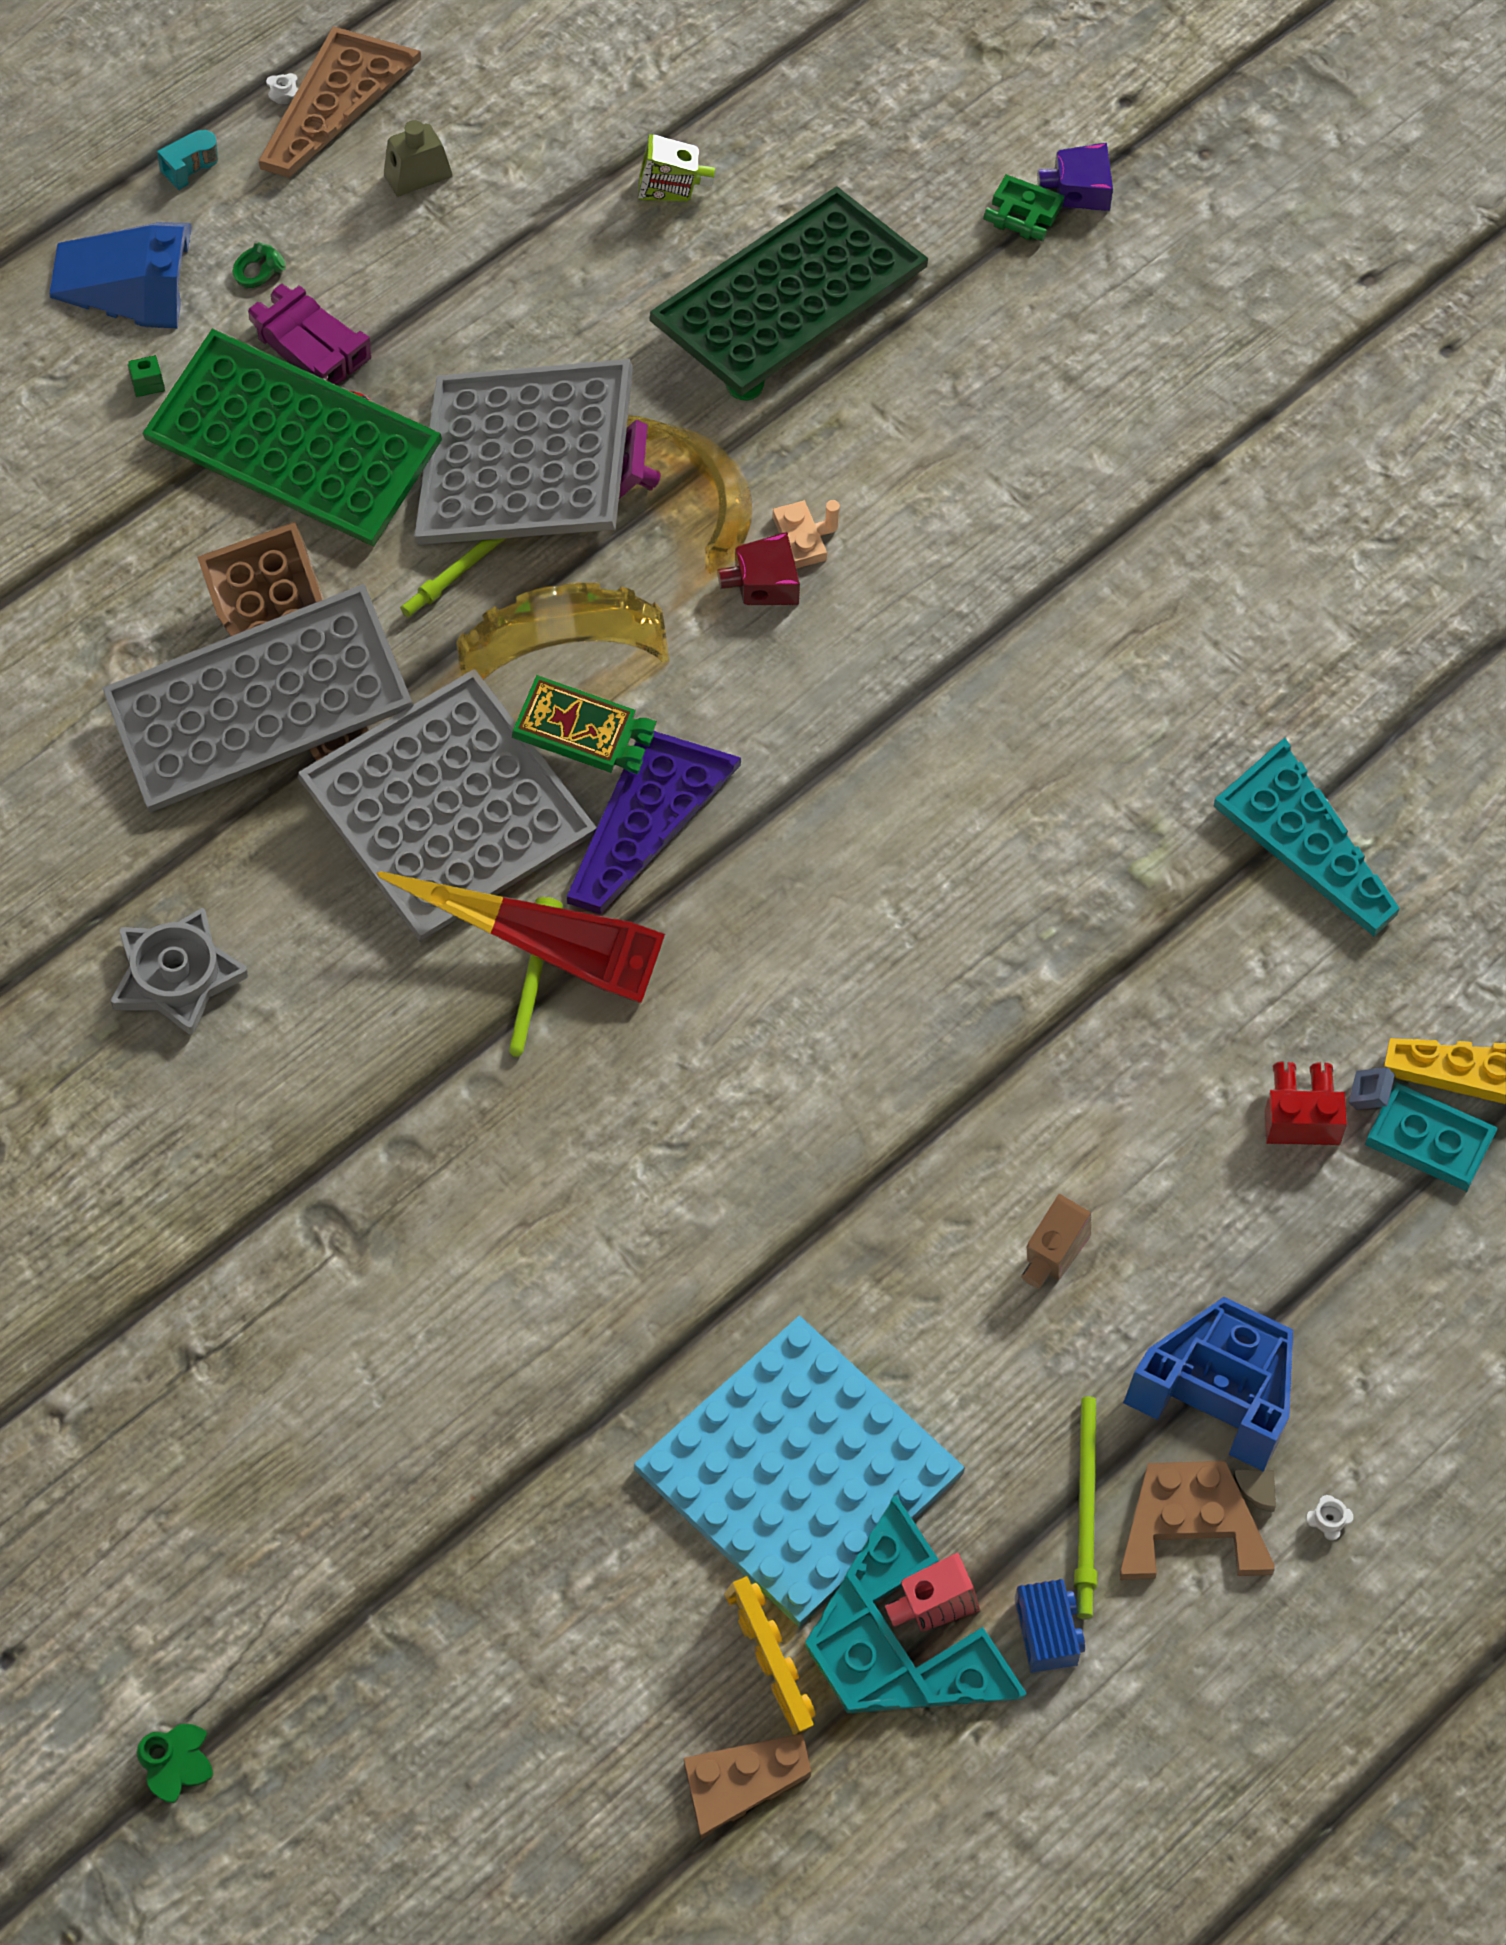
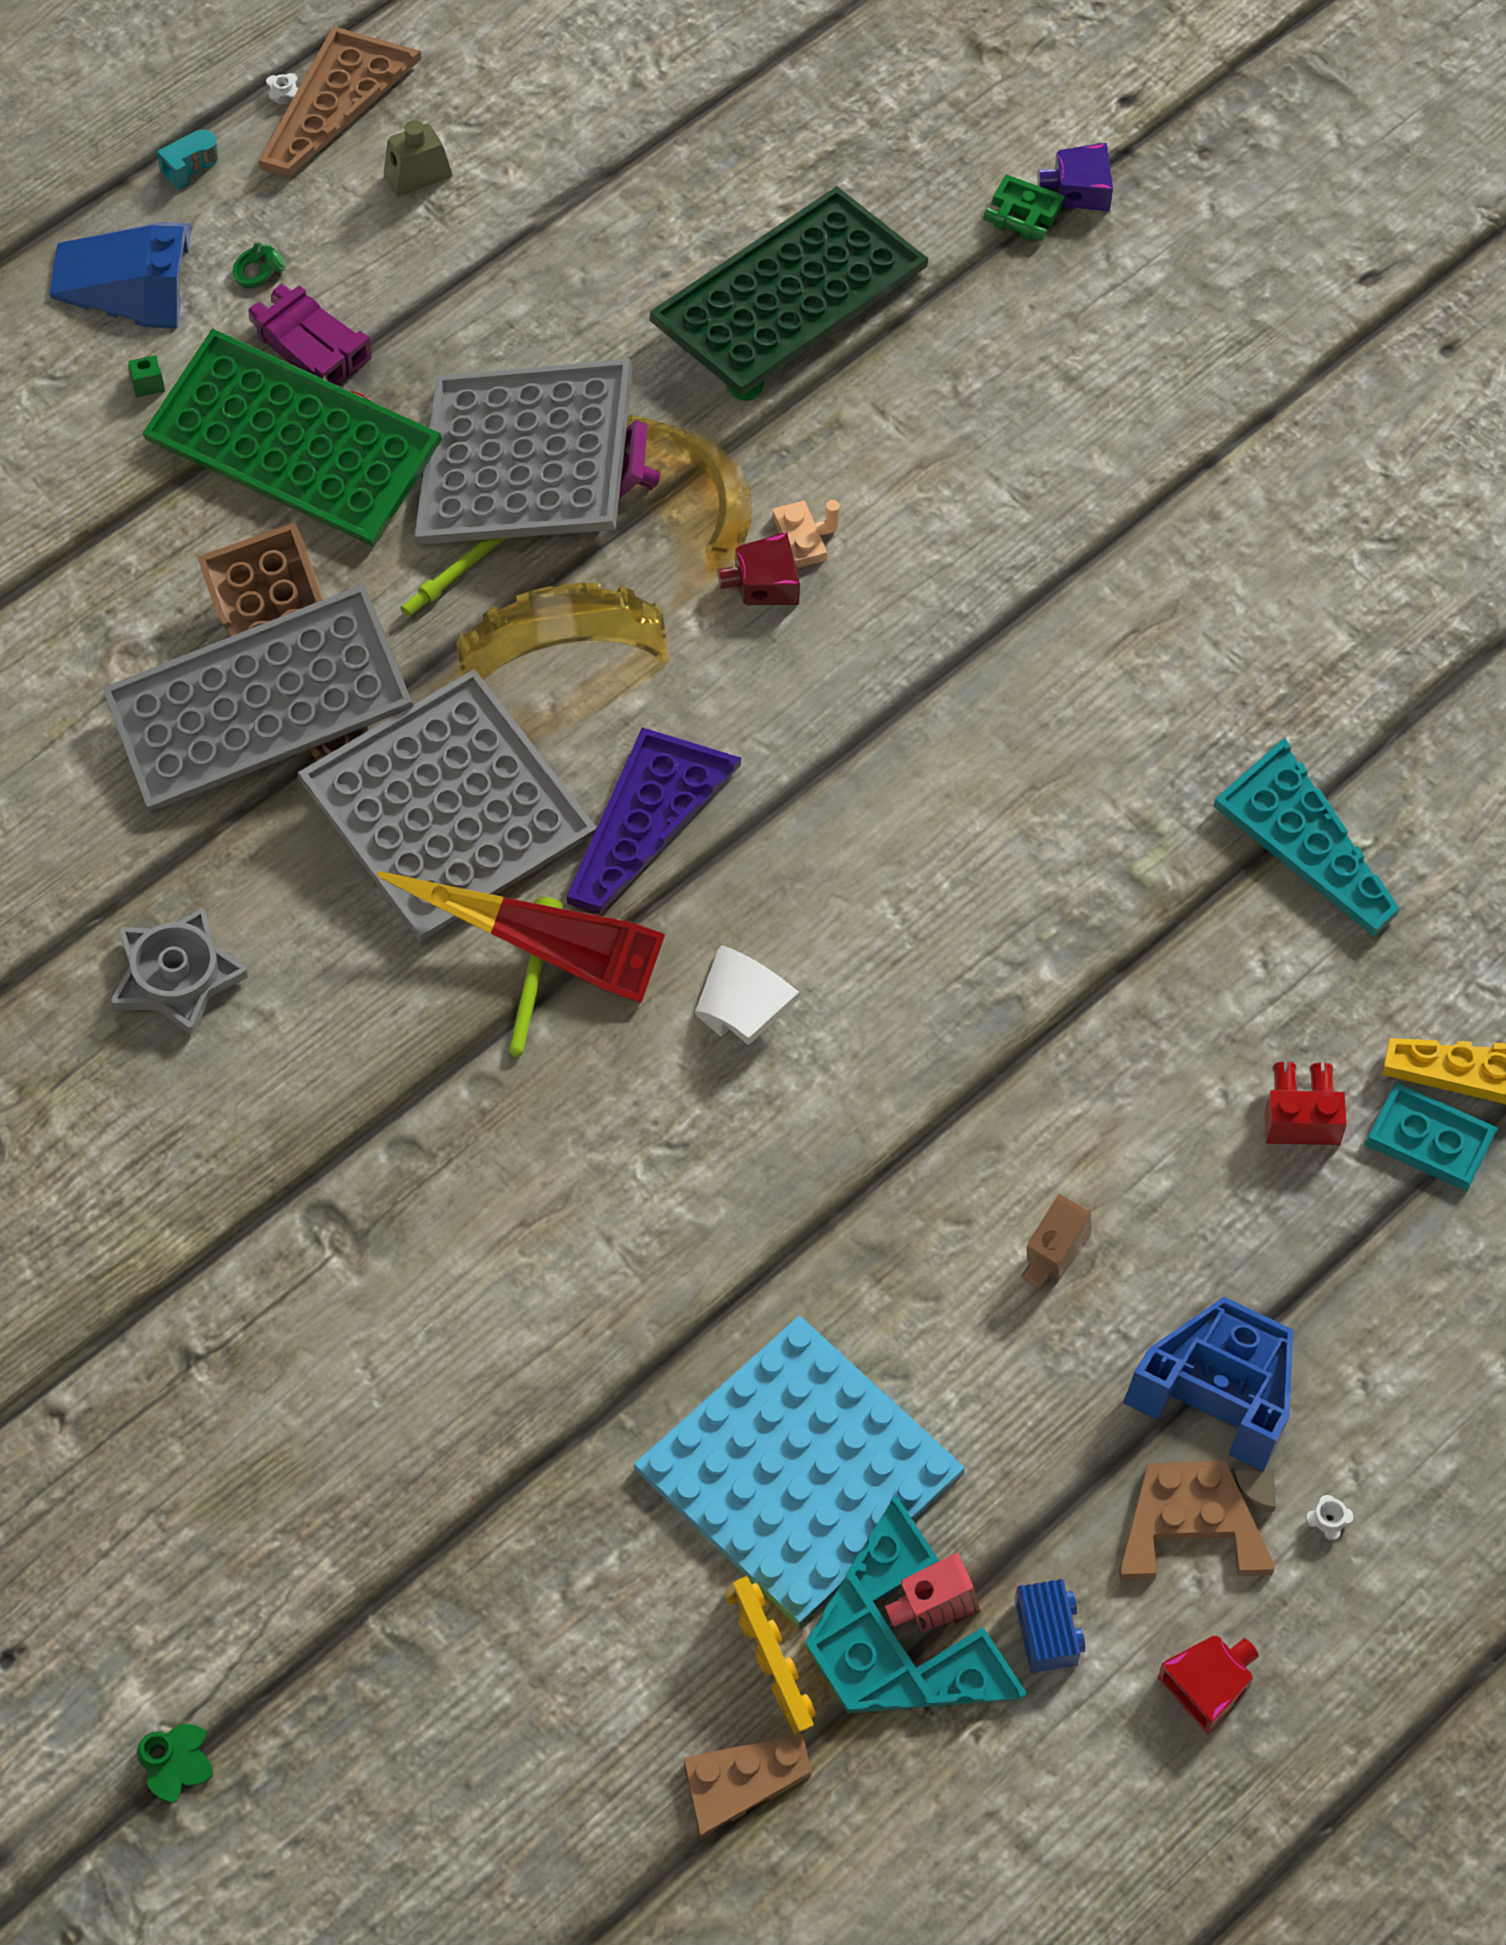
tile [512,675,657,775] -> none
lime torso [638,134,715,201] -> none
lime bar [1074,1396,1098,1619] -> none
sand blue plate [1349,1067,1395,1110] -> none
none -> white slope [695,945,799,1045]
none -> red torso [1157,1635,1259,1735]

